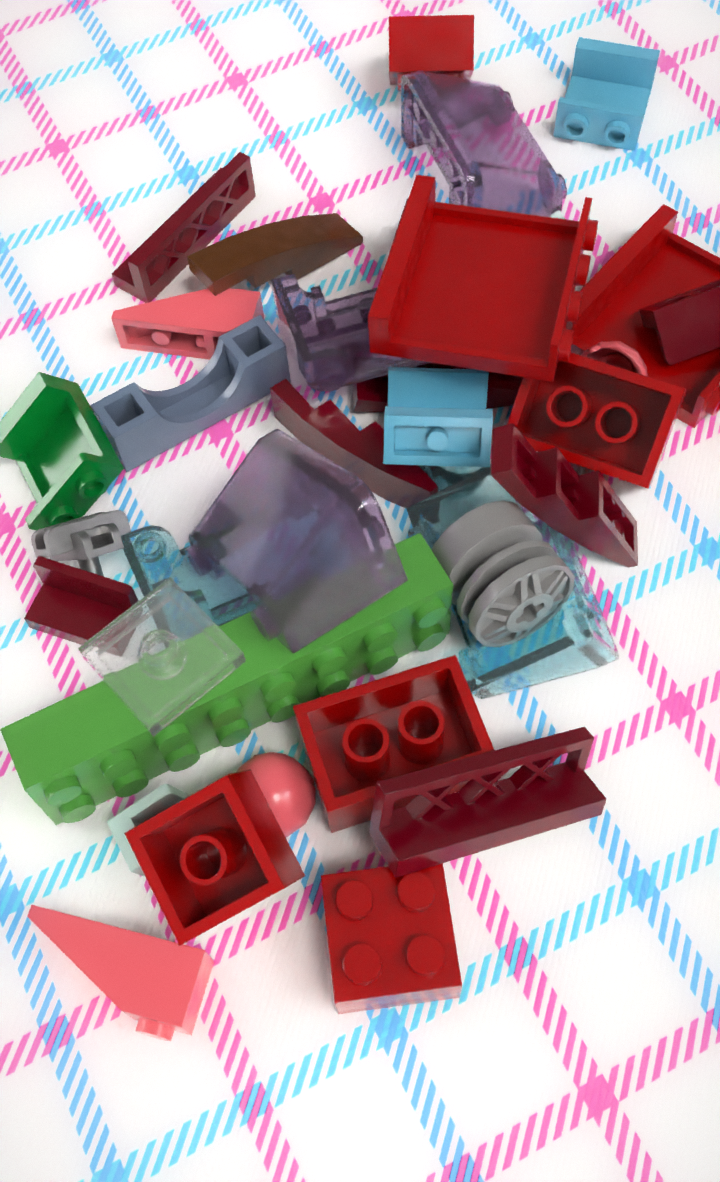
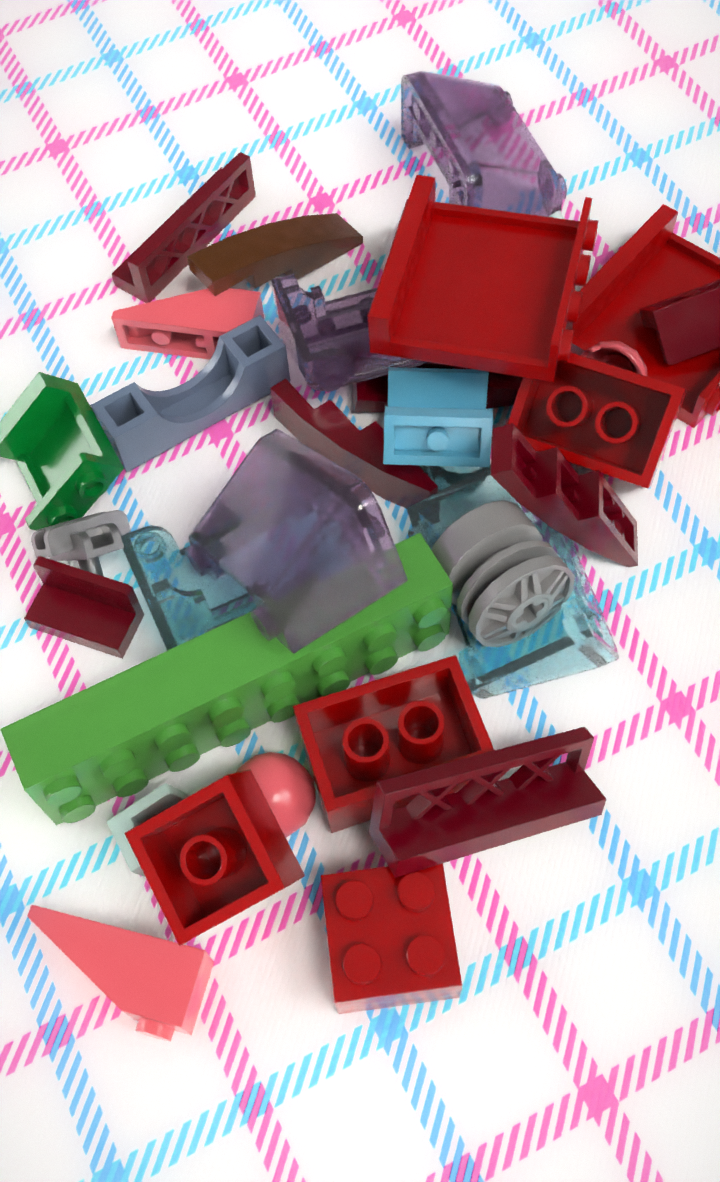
clear plate [77,577,246,737] -> none
red brick [388,15,474,92] -> none
medium azure panel [553,37,661,151] -> none

